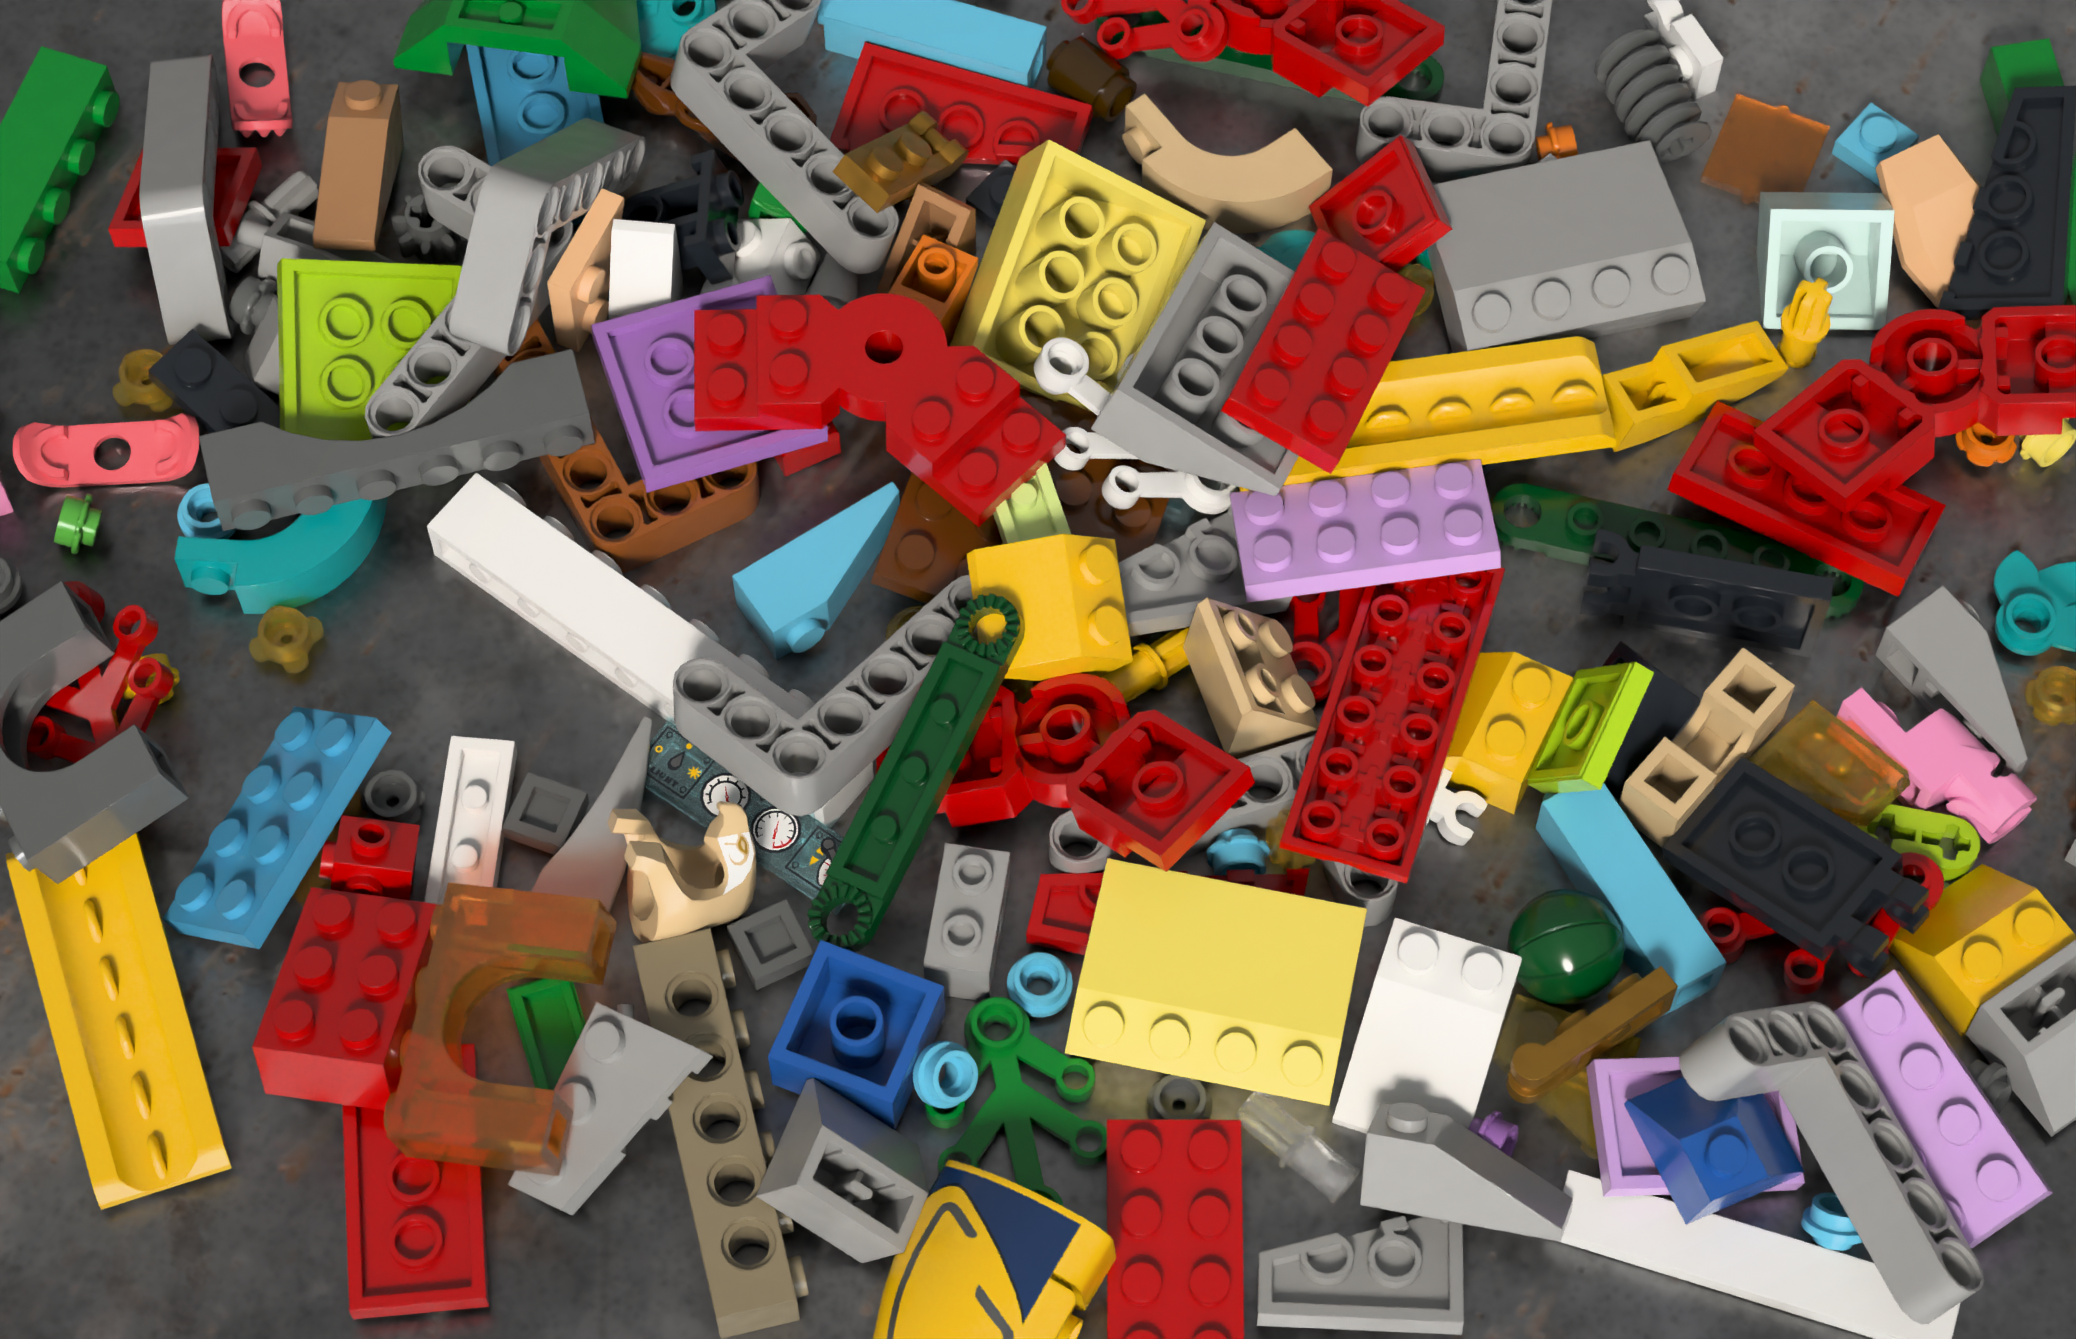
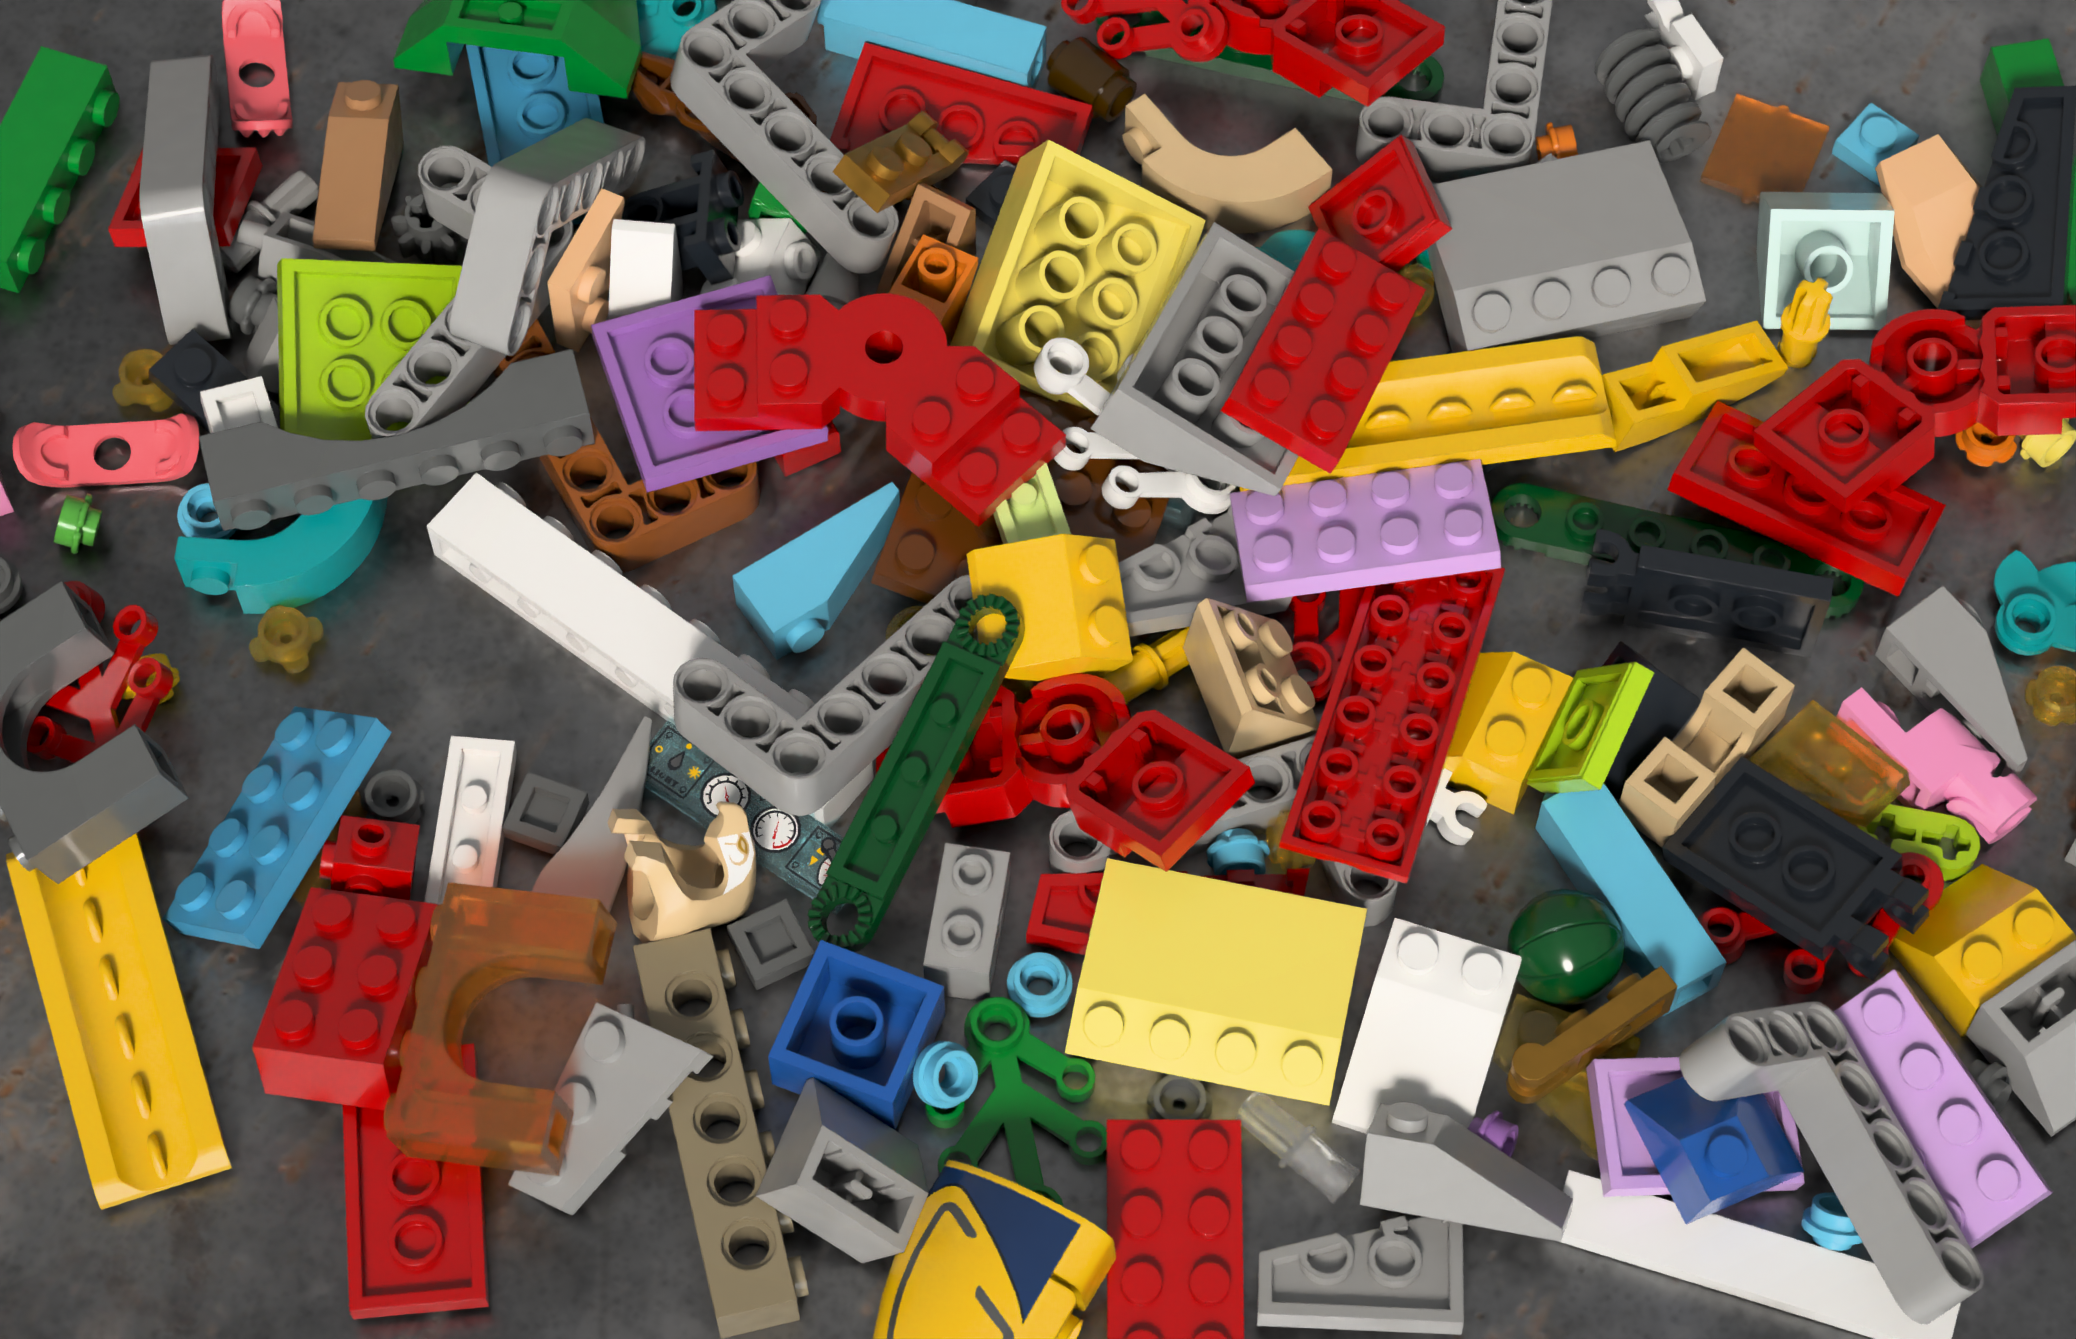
green tile [506,970,586,1113] -> none
none -> white plate [200,376,278,433]

